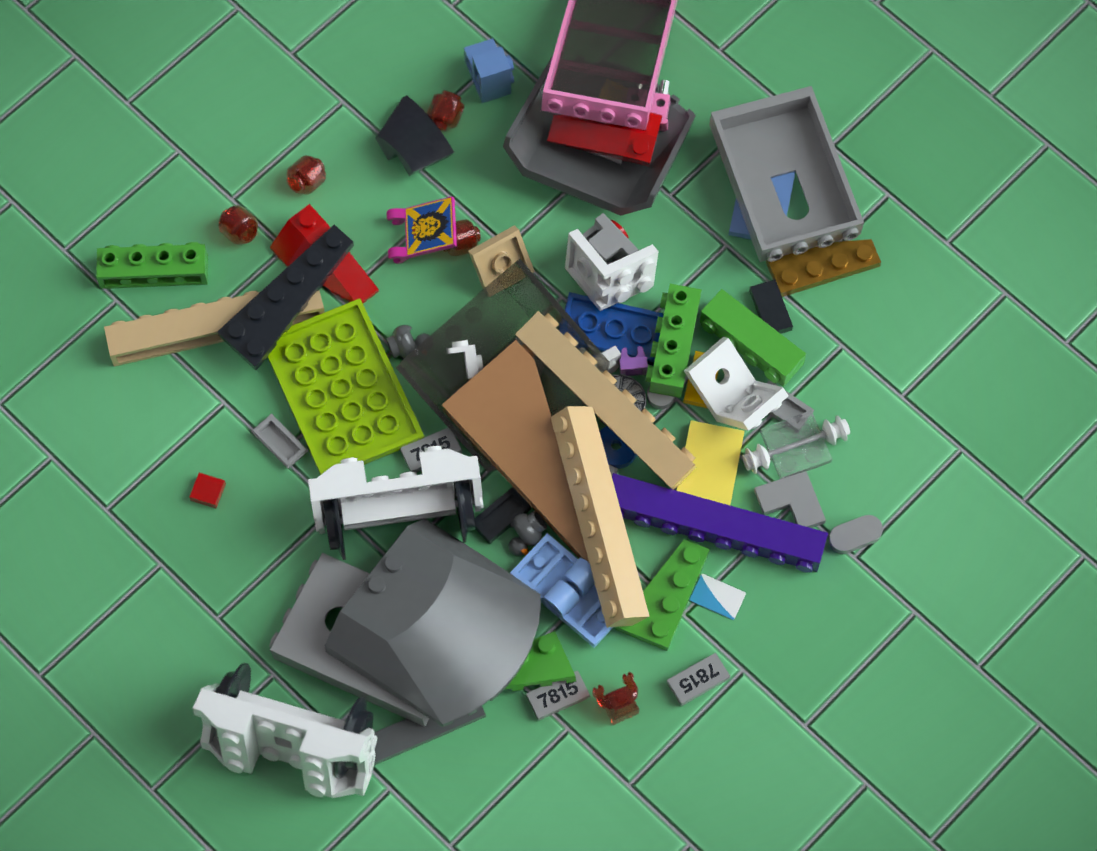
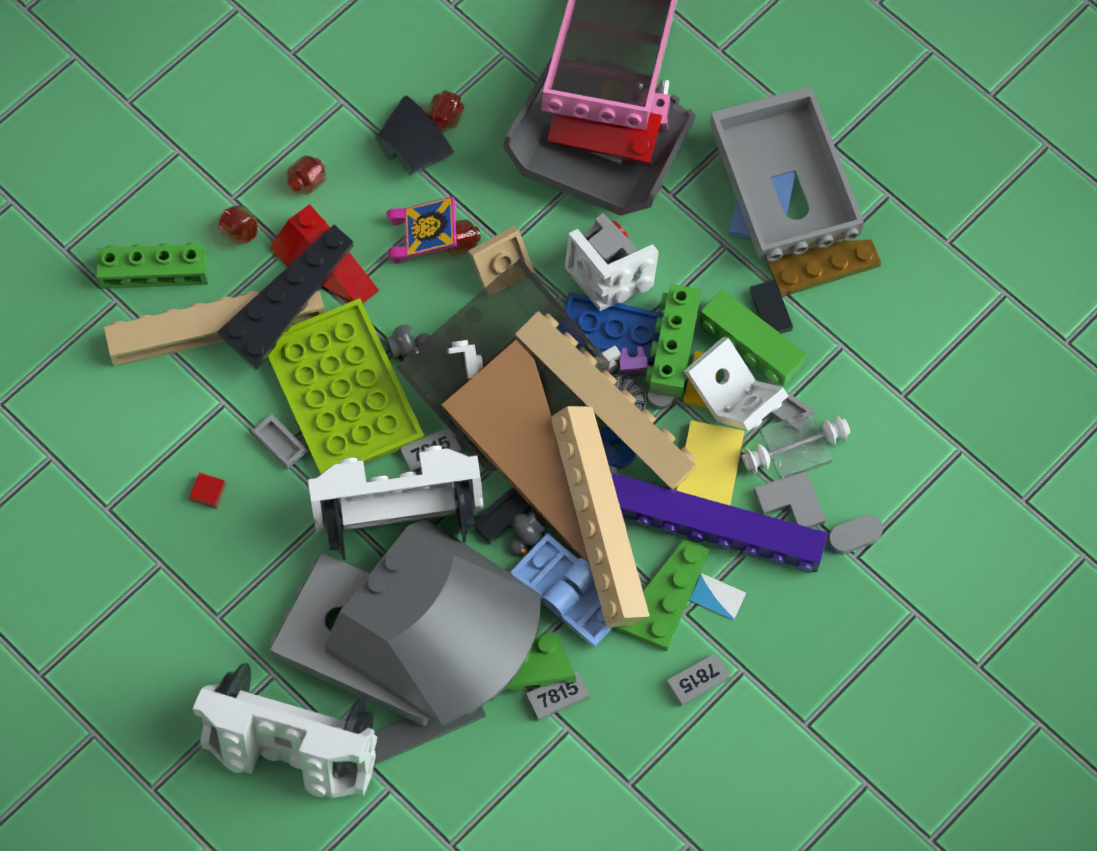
medium blue brick [464,38,514,103] -> none
clear red piece [592,672,639,725] -> none

